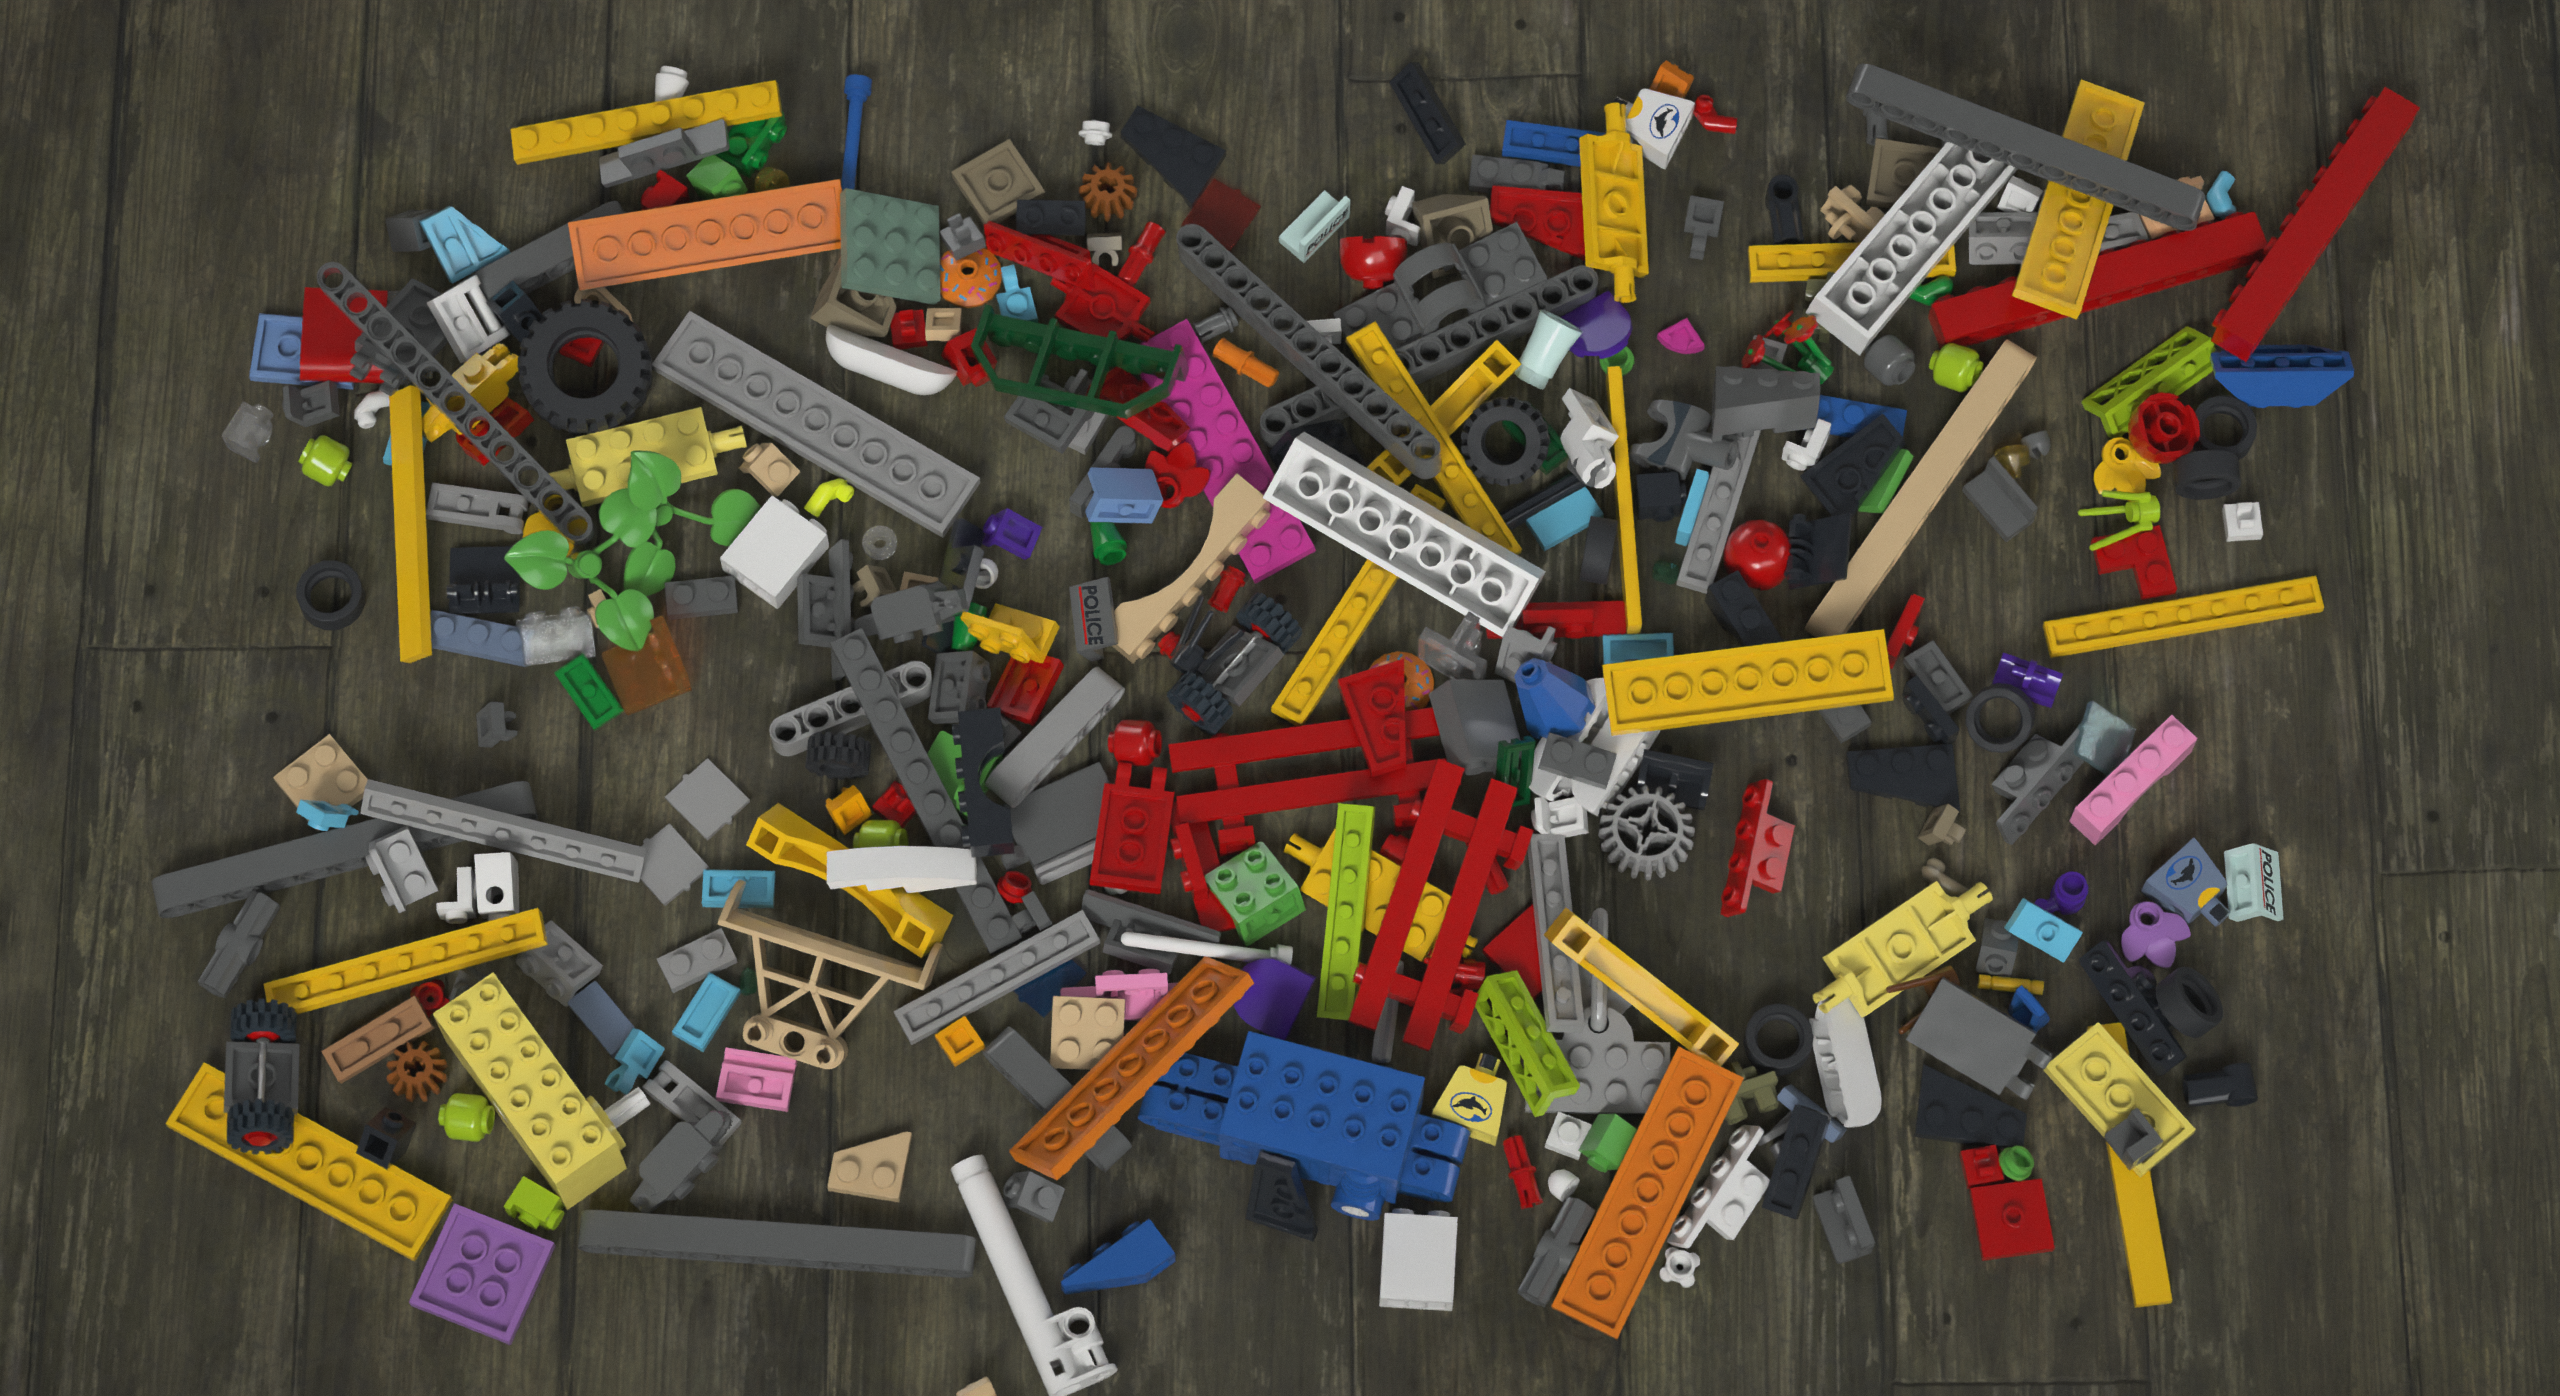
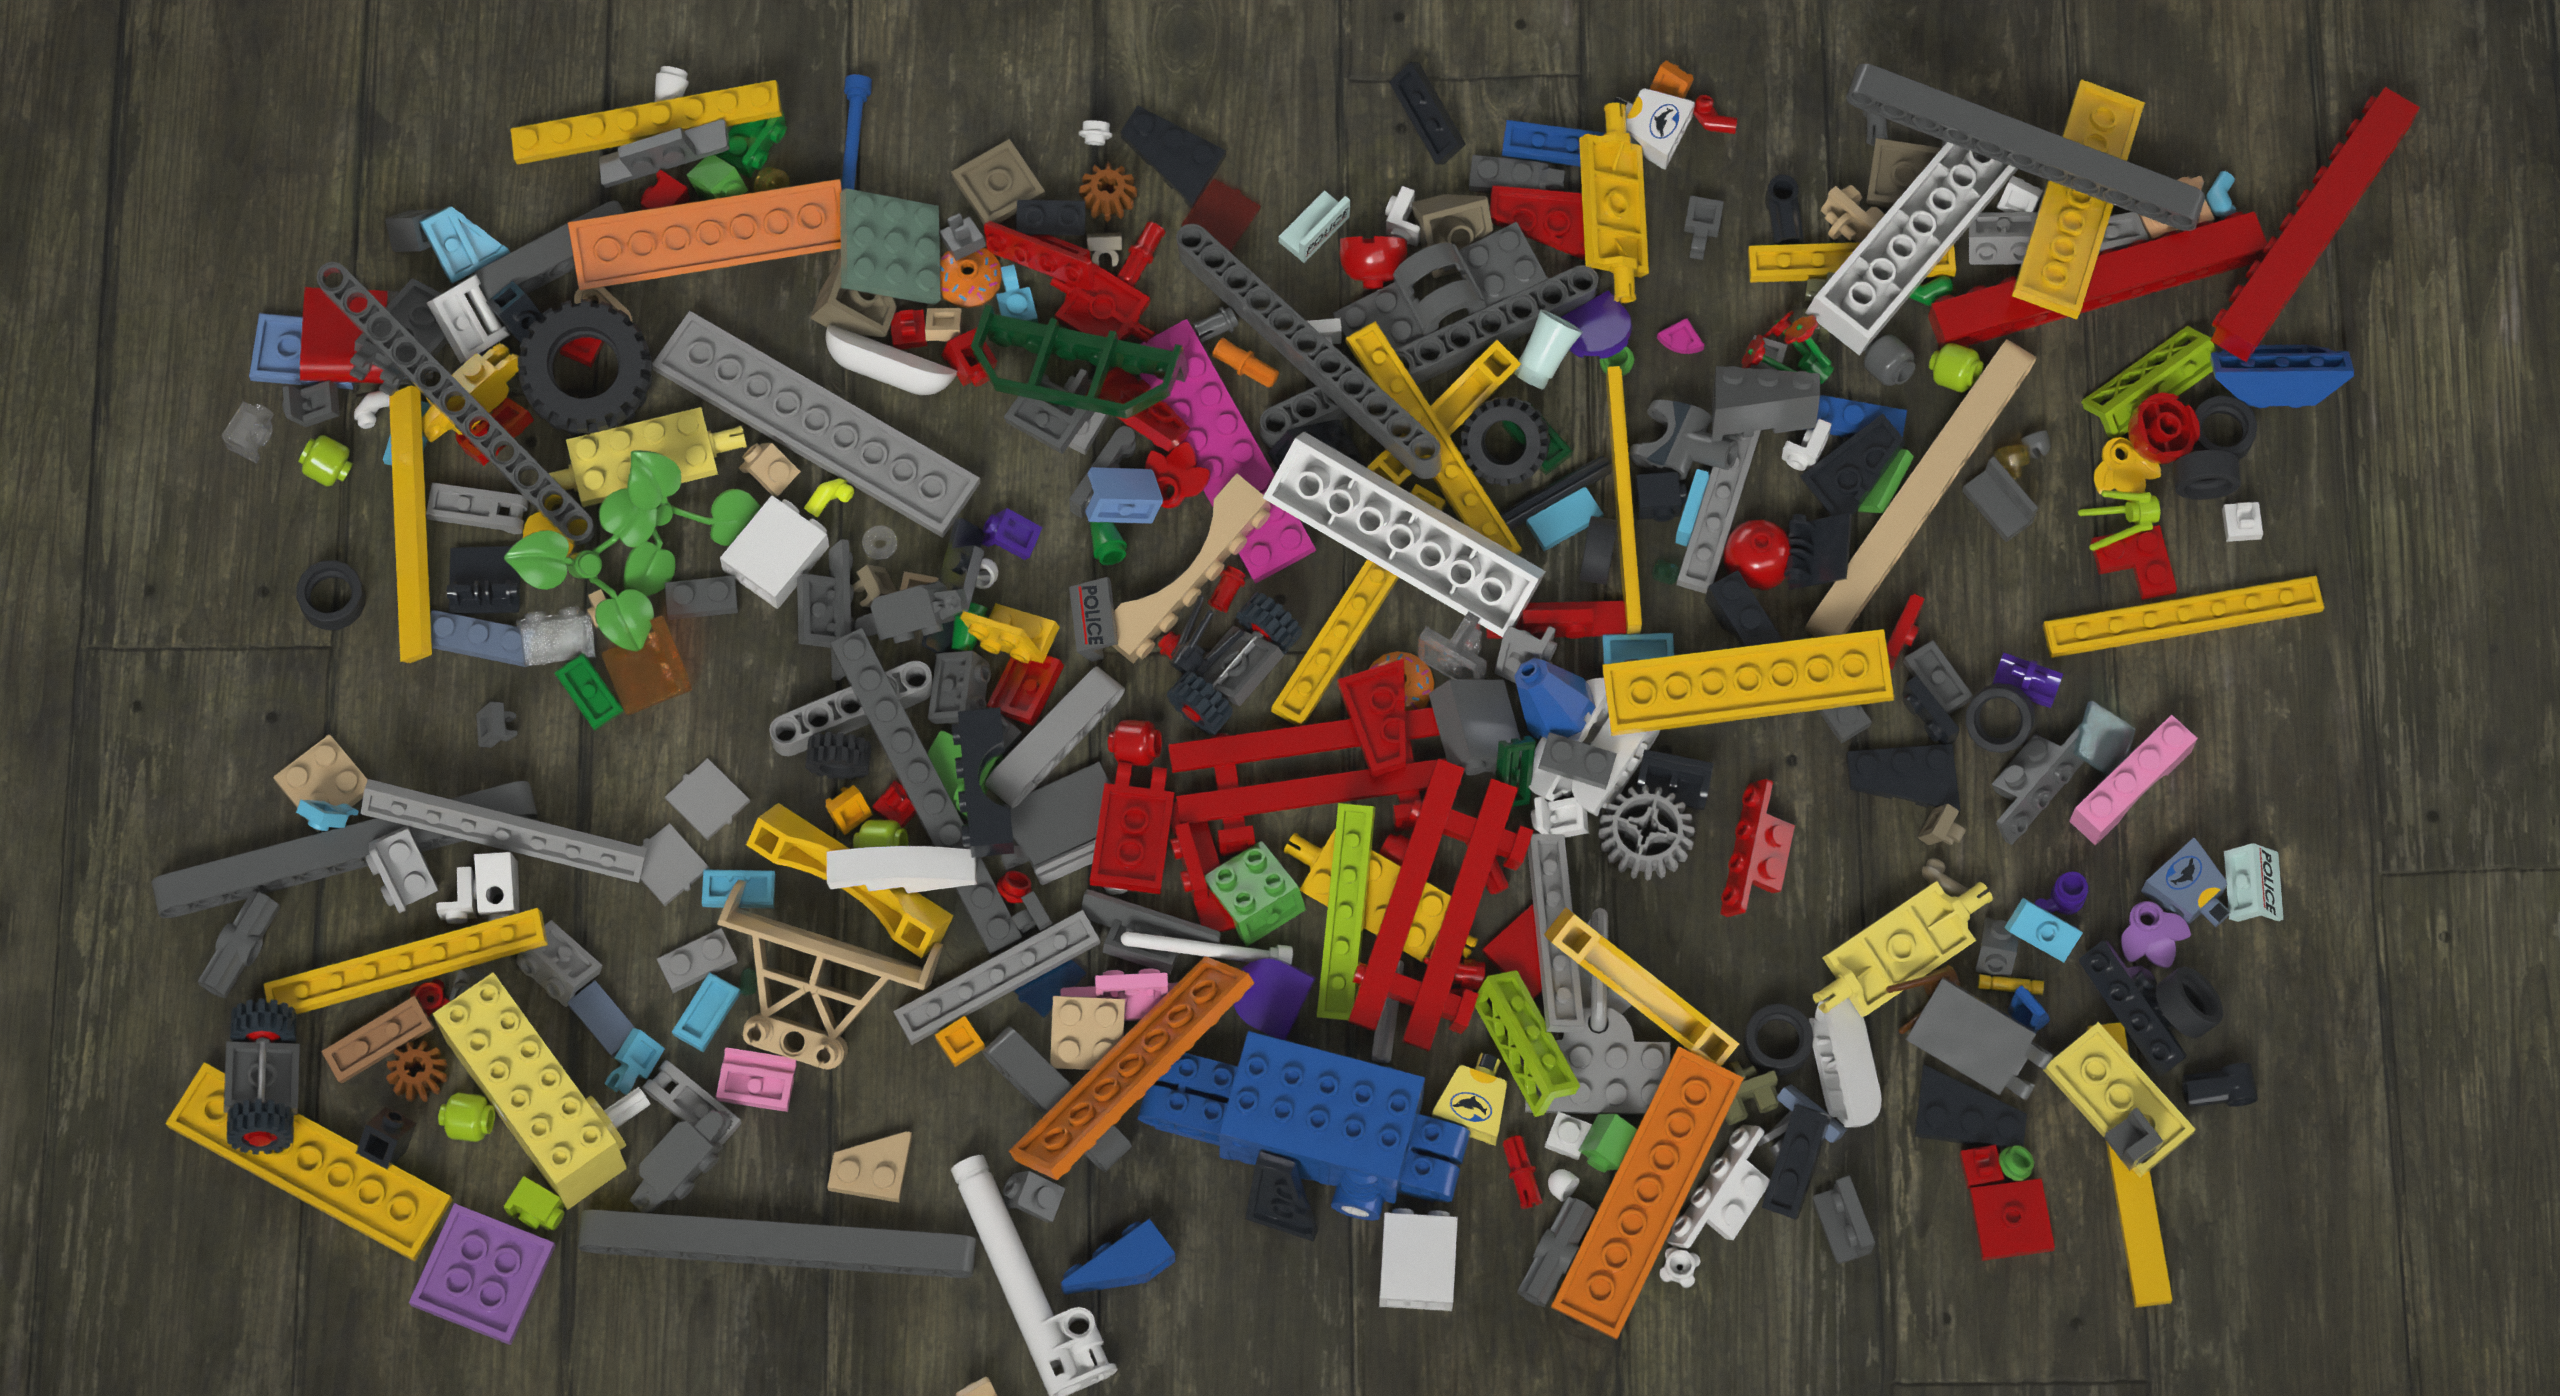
white plate [1560,388,1619,488] -> none

